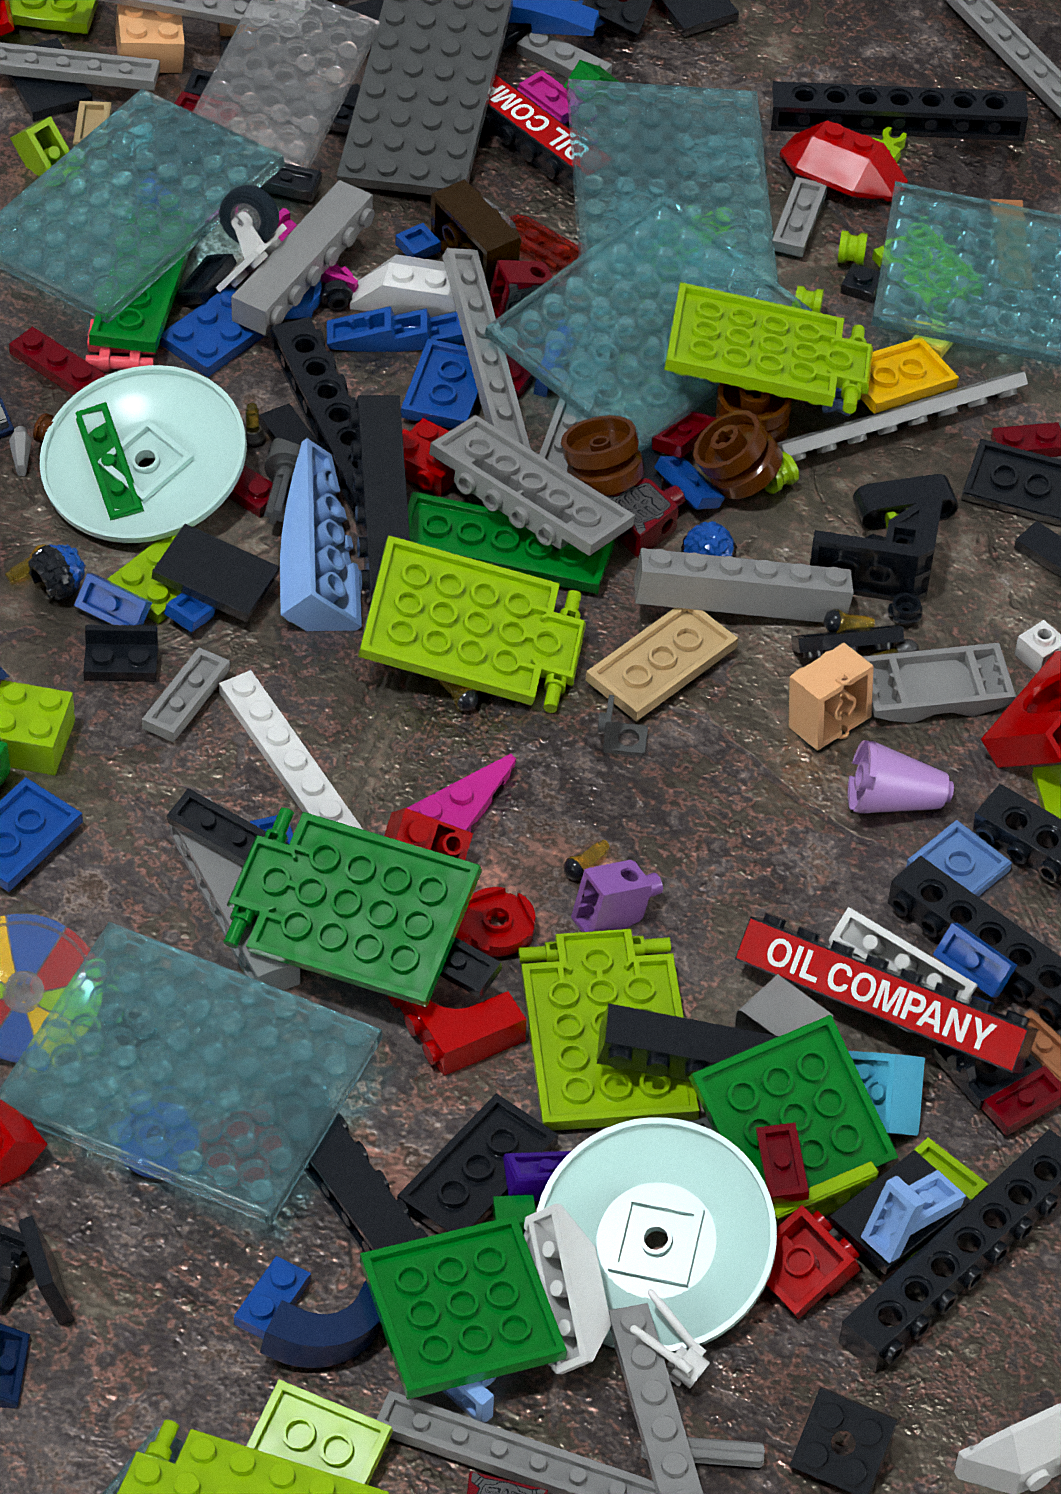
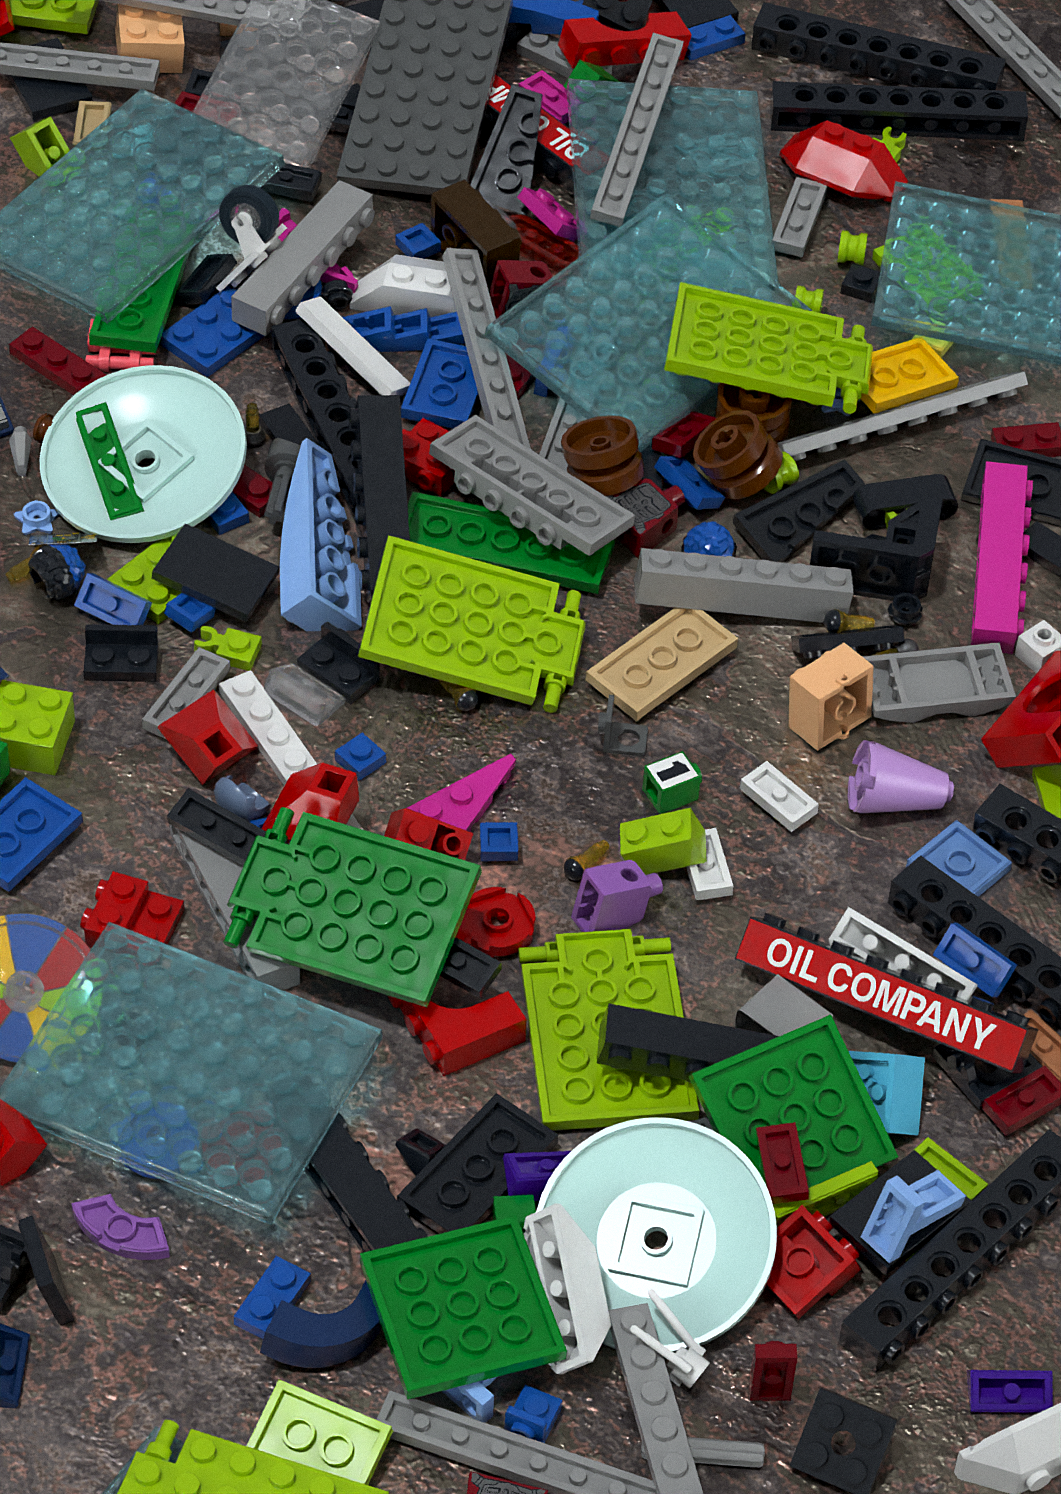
none -> light blue plate [14,500,59,535]
none -> sticker [28,533,97,545]
none -> medium lavender tile [71,1194,170,1260]
none -> red plate [80,871,185,967]
none -> red slope [158,689,258,785]
none -> lime plate [194,626,262,671]
none -> blue plate [206,492,249,535]
none -> sand blue hair [214,775,272,822]
none -> red slope [261,762,359,844]
none -> clear slope [264,663,346,726]
none -> white tile [296,296,410,396]
none -> black bracket [297,622,380,705]
none -> blue plate [335,732,386,781]
none -> black slope [395,1128,446,1176]
none -> black wing [470,84,543,221]
none -> blue plate [480,822,518,861]
none -> blue bracket [504,1385,563,1443]
none -> dark pink plate [517,187,590,244]
none -> red arch [558,11,692,68]
none -> light grey plate [590,33,684,227]
none -> lime brick [620,808,707,875]
none -> green brick [642,751,702,814]
none -> blue plate [686,15,746,60]
none -> white plate [686,828,733,900]
none -> black wing [732,459,865,563]
none -> white plate [740,761,819,832]
none -> dark red plate [749,1341,798,1401]
none -> black brick [751,2,1006,90]
none -> dark purple slope [967,1370,1053,1412]
none -> dark pink brick [971,461,1033,654]

